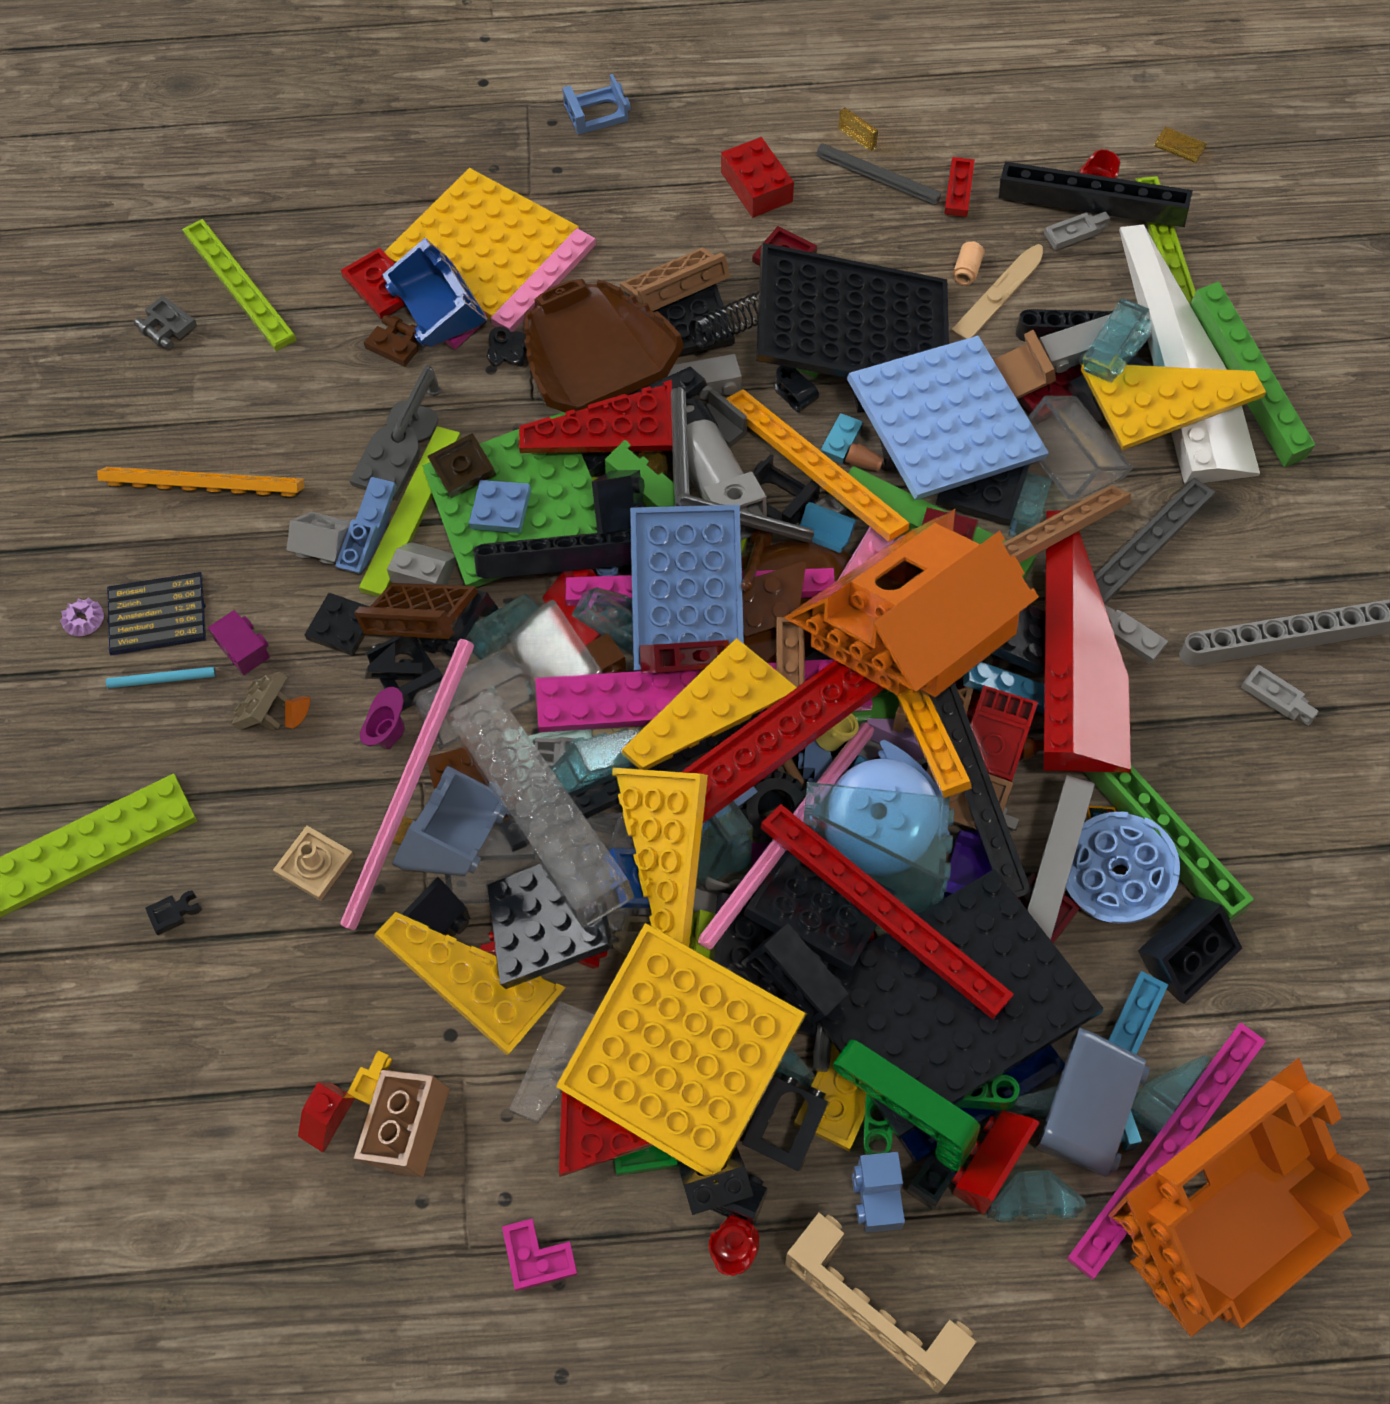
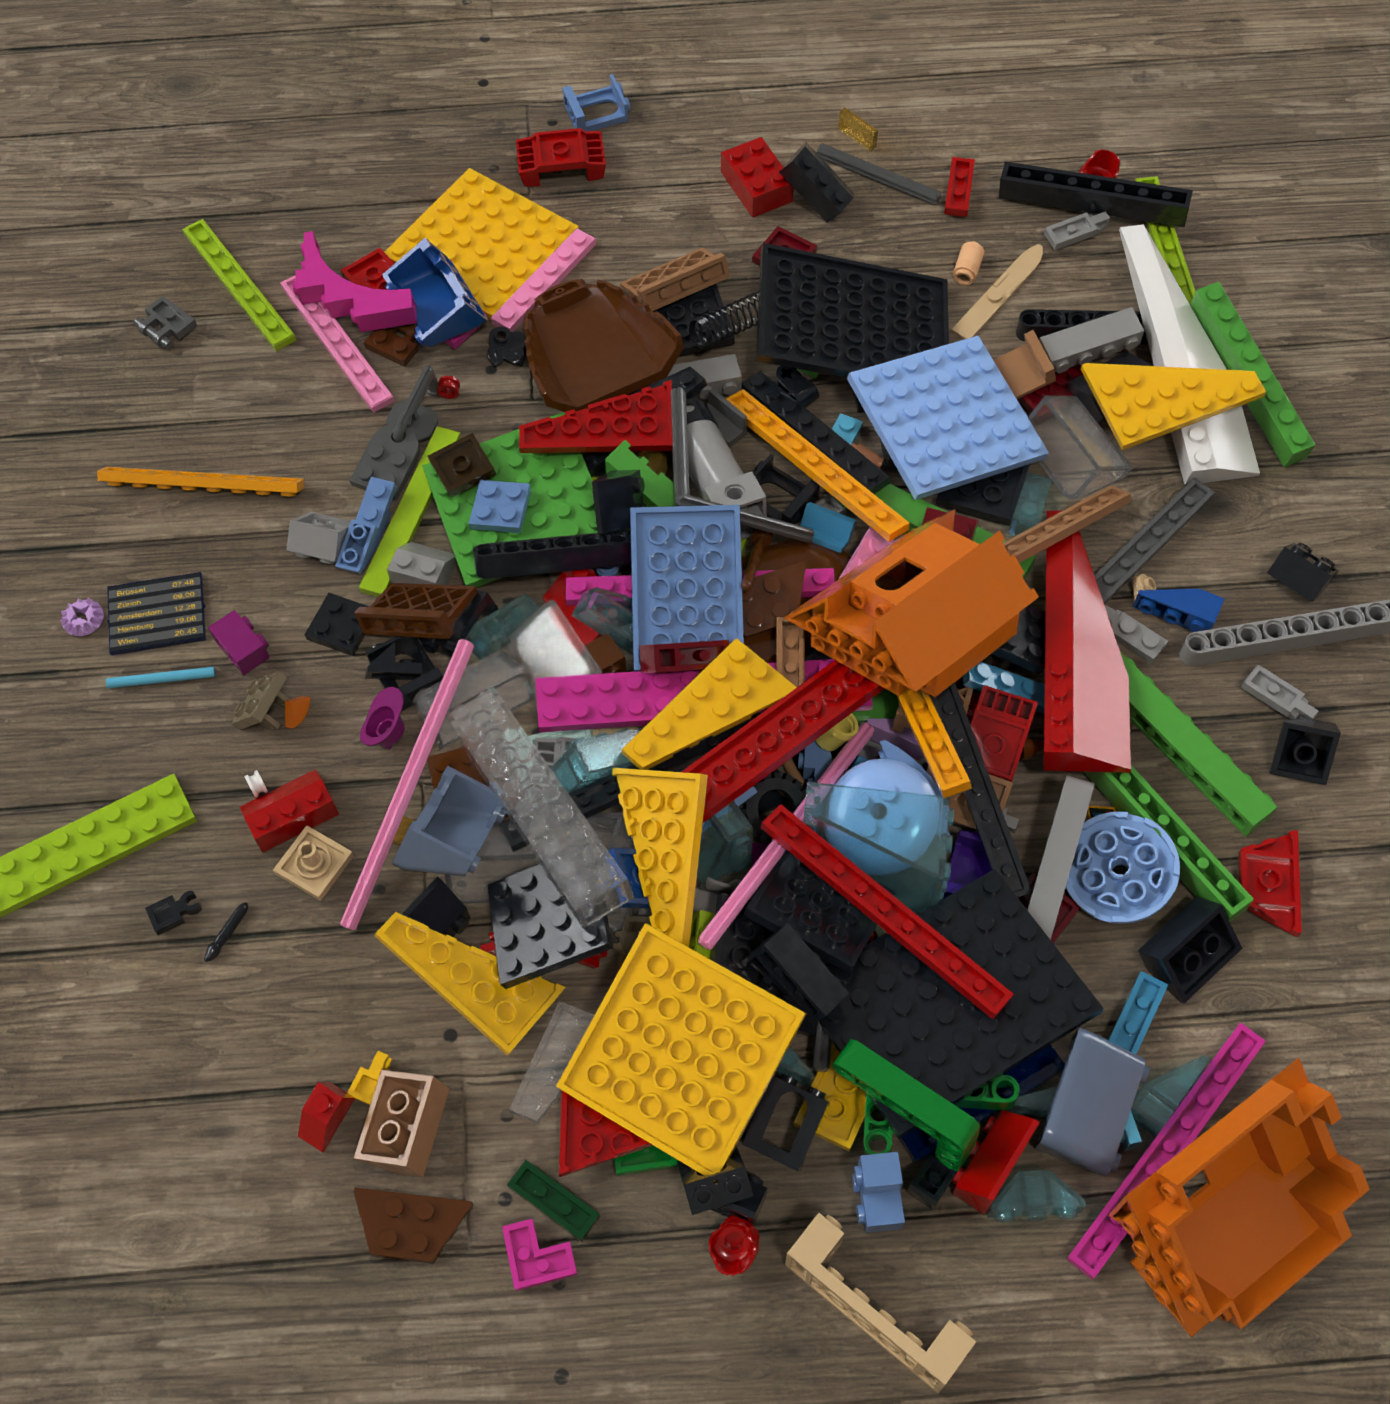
clear light blue wedge [1083,298,1152,383] -> none
clear yellow tile [1154,126,1207,163] -> none
none -> black piece [204,902,248,962]
none -> red slope [239,769,339,853]
none -> white bush [244,770,268,798]
none -> bright pink tile [280,276,395,413]
none -> dark pink arch [292,231,417,332]
none -> reddish brown wing [354,1187,473,1264]
none -> red bush [437,376,460,399]
none -> dark green plate [507,1160,601,1242]
none -> red plate [516,128,606,187]
none -> black plate [741,371,890,494]
none -> black slope [779,142,854,223]
none -> bright green brick [1120,651,1277,837]
none -> tan plate [1131,574,1156,600]
none -> blue slope [1133,589,1225,632]
none -> red wing [1238,830,1302,937]
none -> black slope [1267,542,1339,602]
none -> black slope [1270,718,1341,785]

